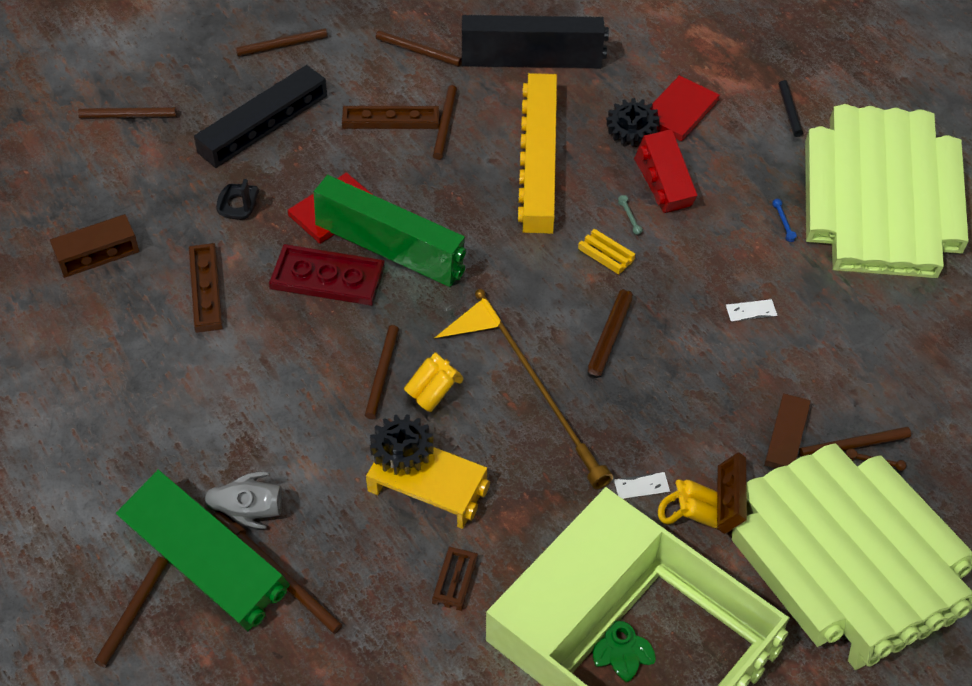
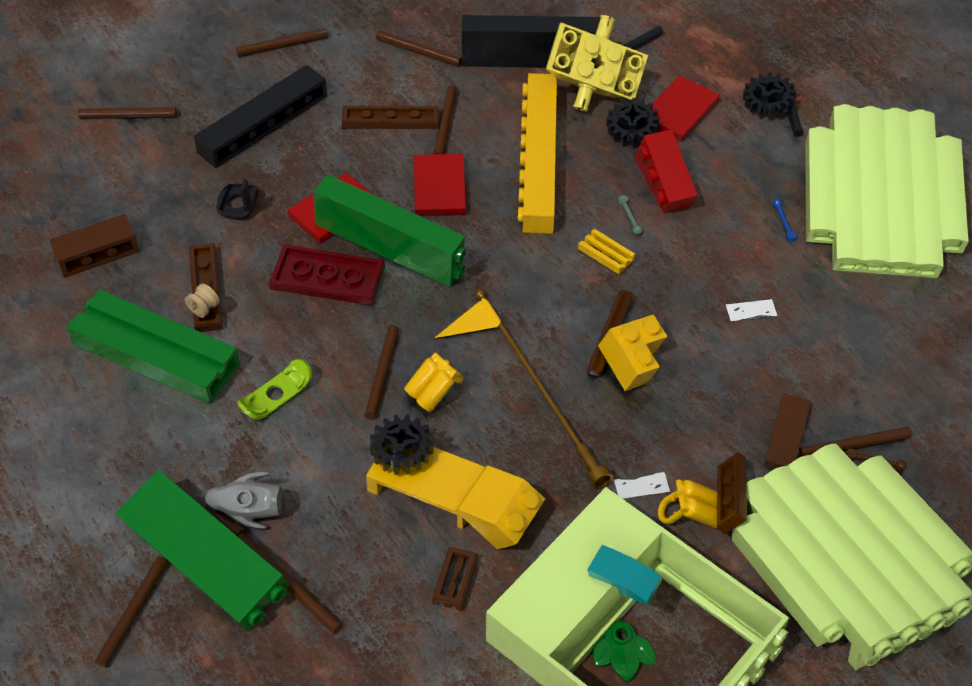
none -> green brick [67,289,240,404]
none -> tan wheel [185,283,220,318]
none -> lime piece [237,359,312,420]
none -> red tile [414,154,466,216]
none -> yellow slope [455,465,545,550]
none -> light yellow slope [546,15,648,112]
none -> teal slope [587,545,662,605]
none -> yellow brick [598,314,667,391]
none -> black bar [622,26,663,50]
none -> black gear [743,72,796,118]

